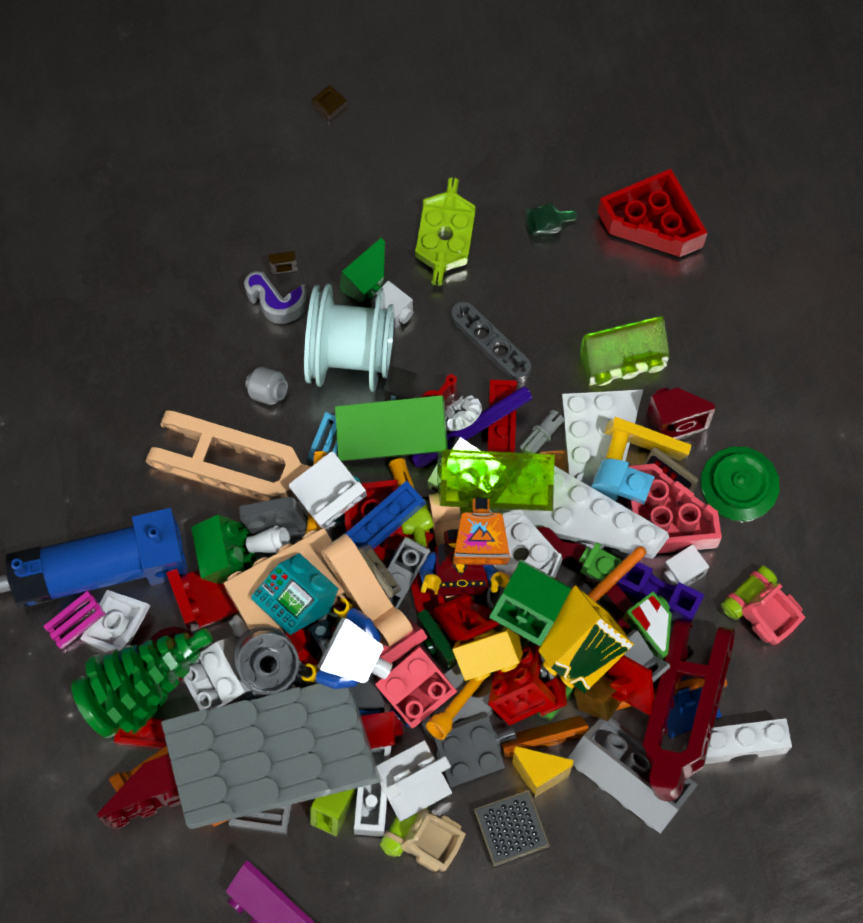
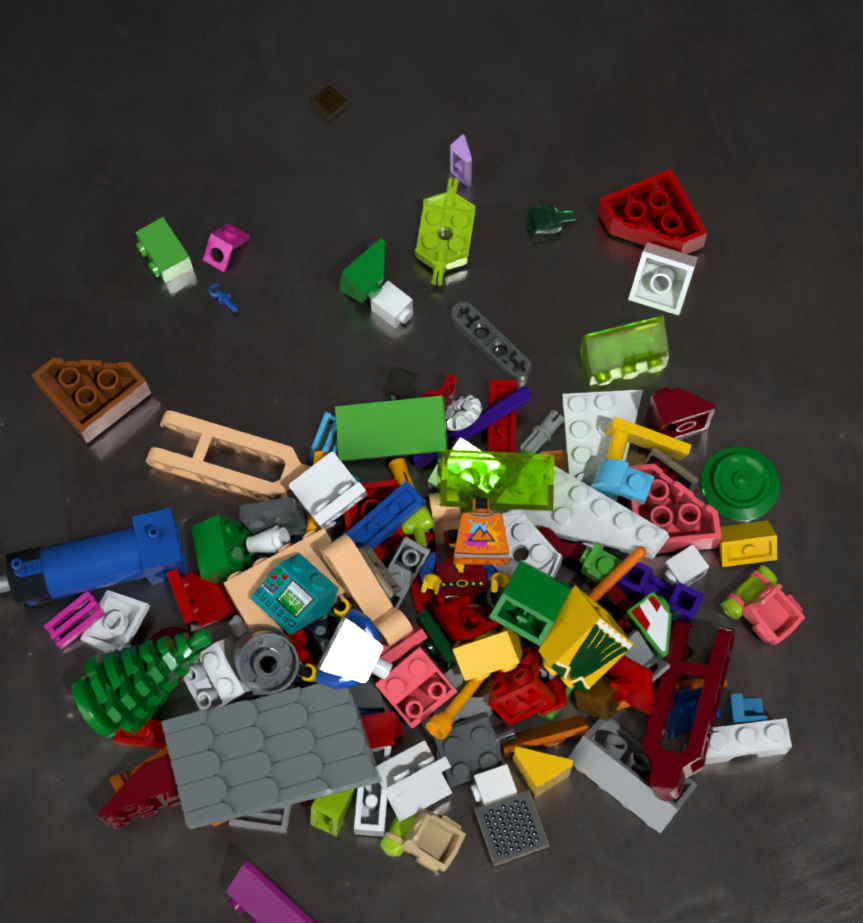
light grey animal [244,271,309,324] -> none
light grey head [245,367,288,405] -> none
dark brown tile [268,251,298,275] -> none
light aqua wheel [304,283,394,392] -> none
none -> dark orange brick [31,358,151,443]
none -> bright green brick [135,217,193,284]
none -> dark pink bracket [203,223,250,272]
none -> blue hand [208,283,238,313]
none -> lavender slope [450,134,472,187]
none -> white brick [470,764,517,806]
none -> white slope [628,242,698,315]
none -> yellow panel [719,520,778,567]
none -> dark azure panel [727,694,768,726]

